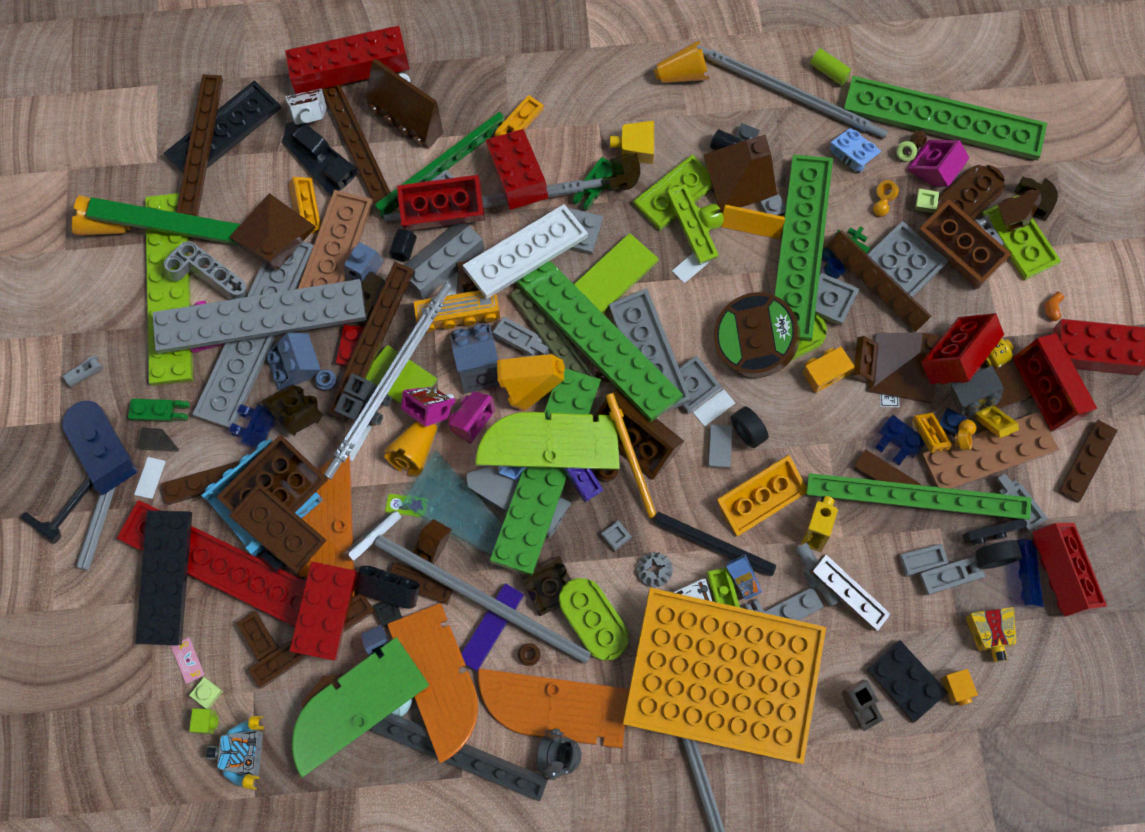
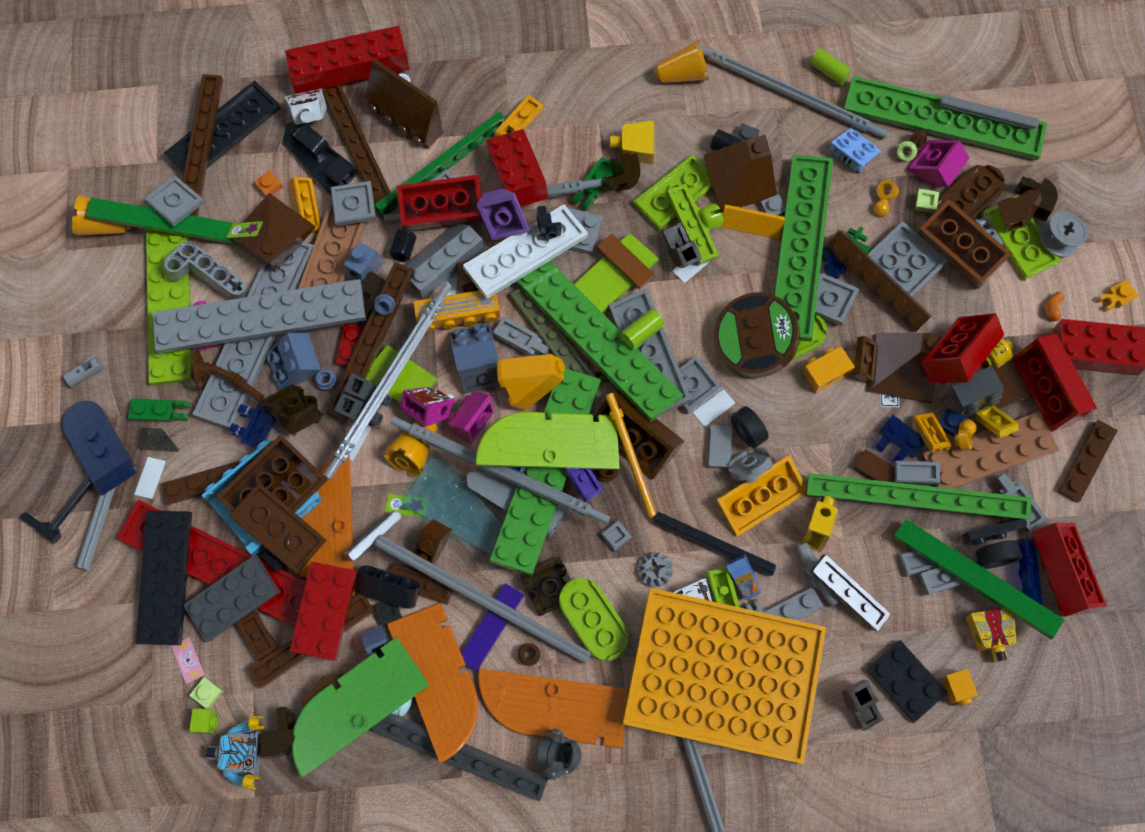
none -> light grey plate [144,176,204,227]
none -> dark grey plate [183,555,280,643]
none -> reddish brown dish [193,348,264,402]
none -> lime sticker [226,221,263,238]
none -> orange plate [254,170,283,197]
none -> dark brown brick [259,707,295,759]
none -> light grey plate [331,181,376,226]
none -> sand blue plate [374,294,395,315]
none -> light grey axle [391,417,611,525]
none -> medium lavender slope [477,189,530,240]
none -> black bracket [536,206,562,239]
none -> dark orange tile [597,234,655,290]
none -> lime brick [619,309,664,351]
none -> dark brown brick [661,222,702,268]
none -> light grey plate [728,448,773,483]
none -> green tile [893,519,1065,640]
none -> light grey tile [895,461,940,485]
none -> light grey axle [940,95,1039,130]
none -> light grey piece [1039,211,1088,257]
none -> light orange plate [1098,279,1139,312]

